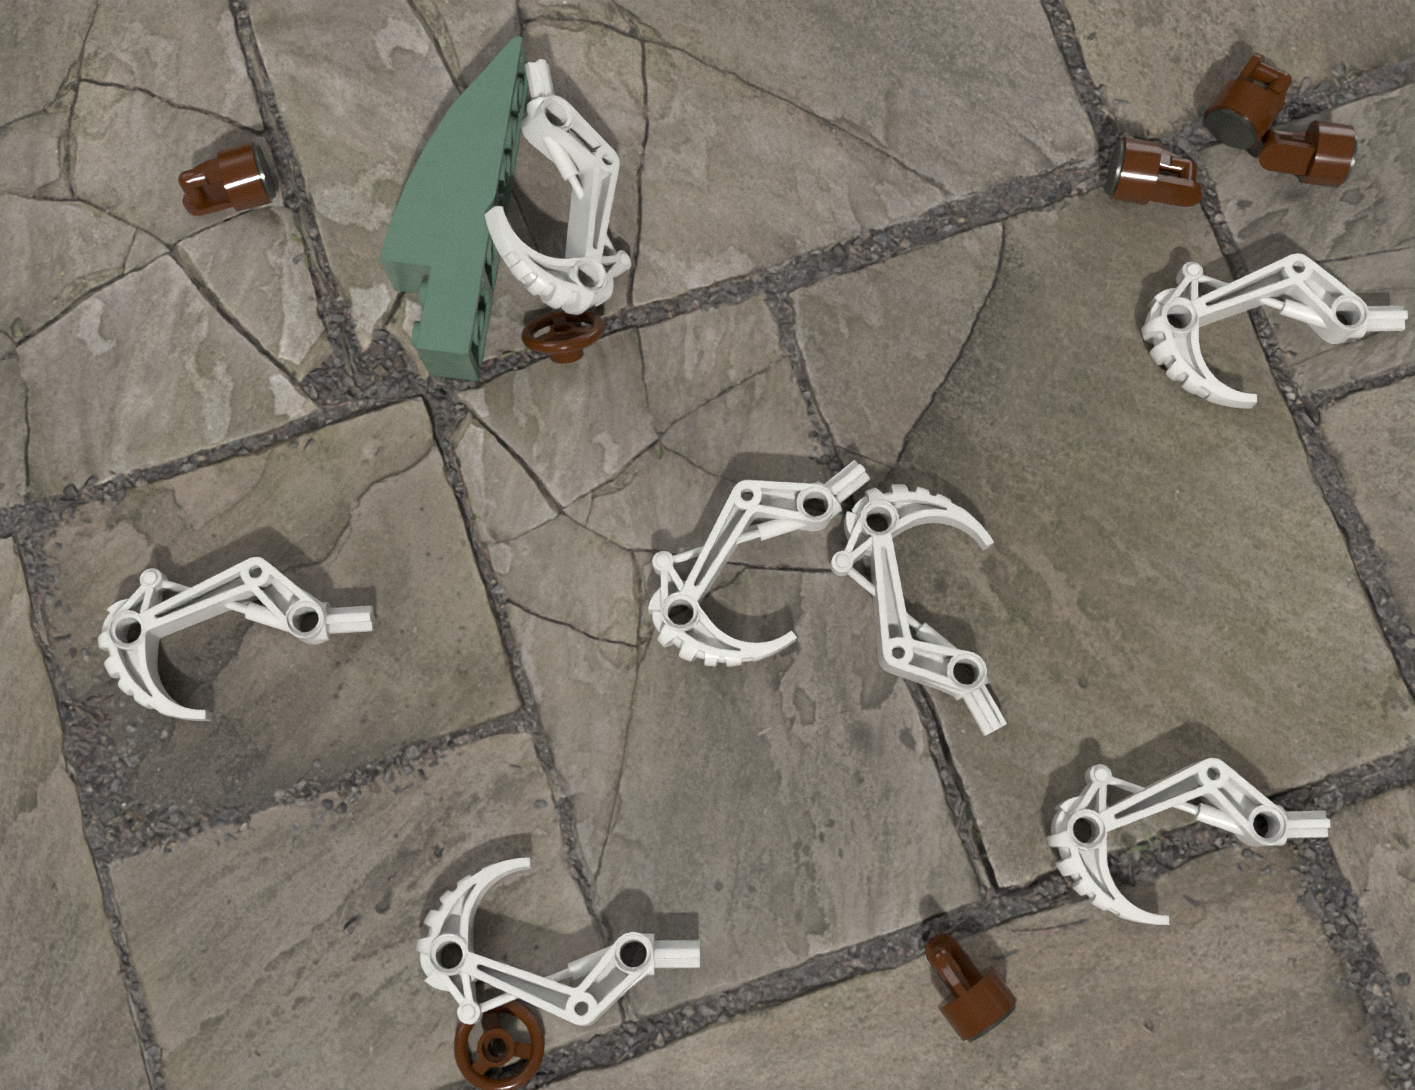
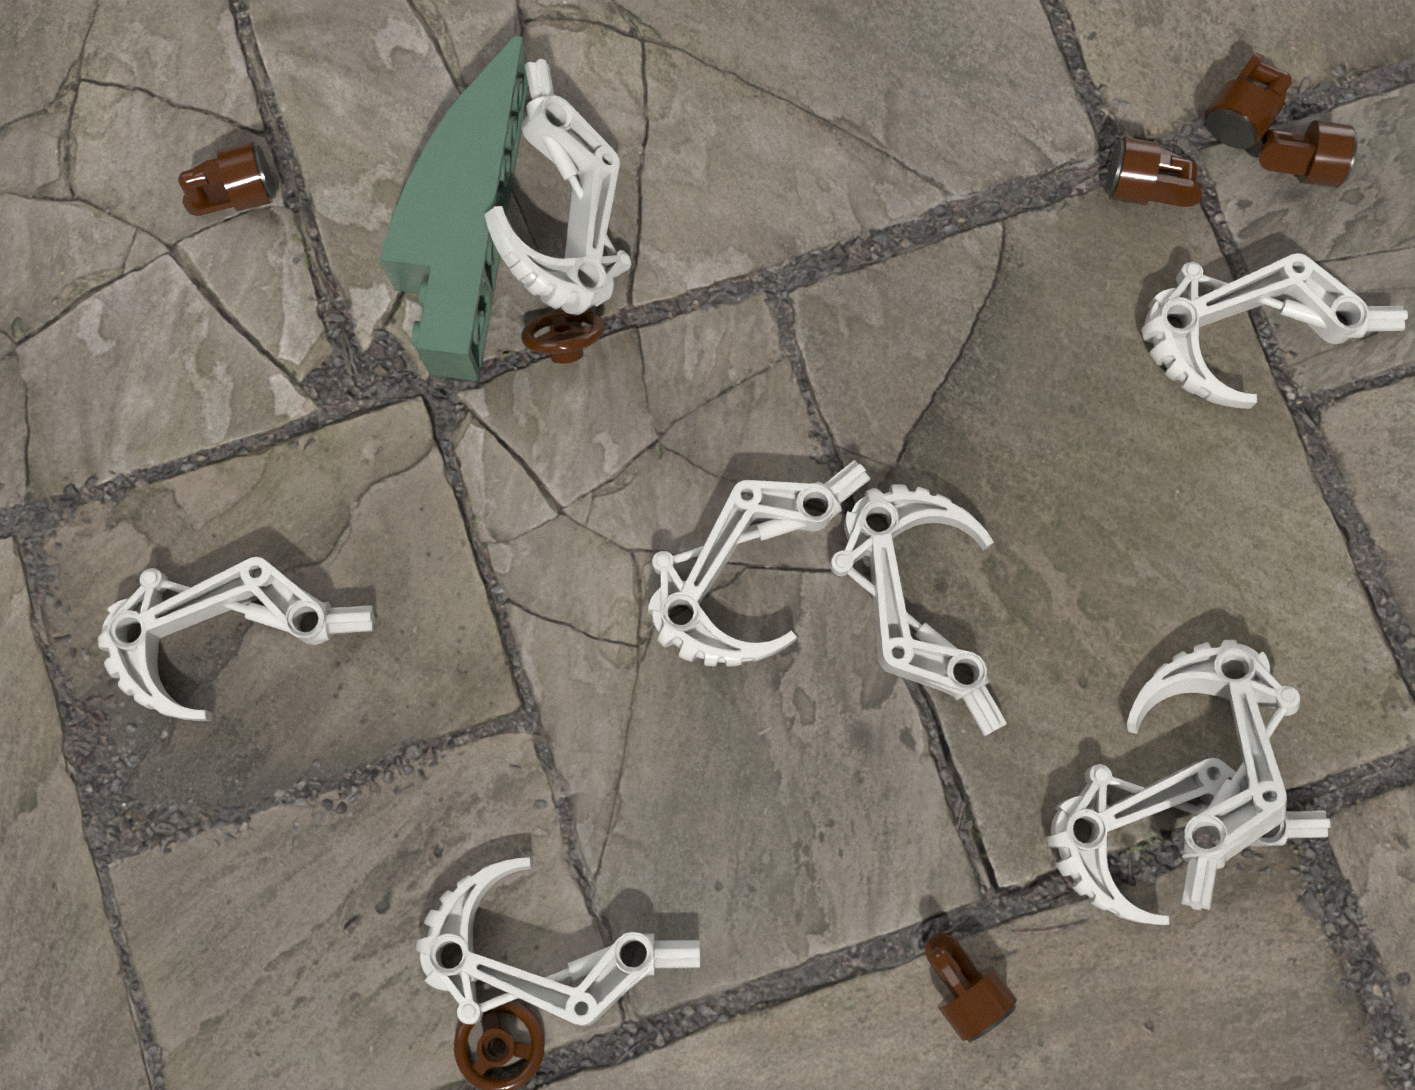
none -> white piece [1127,640,1300,910]

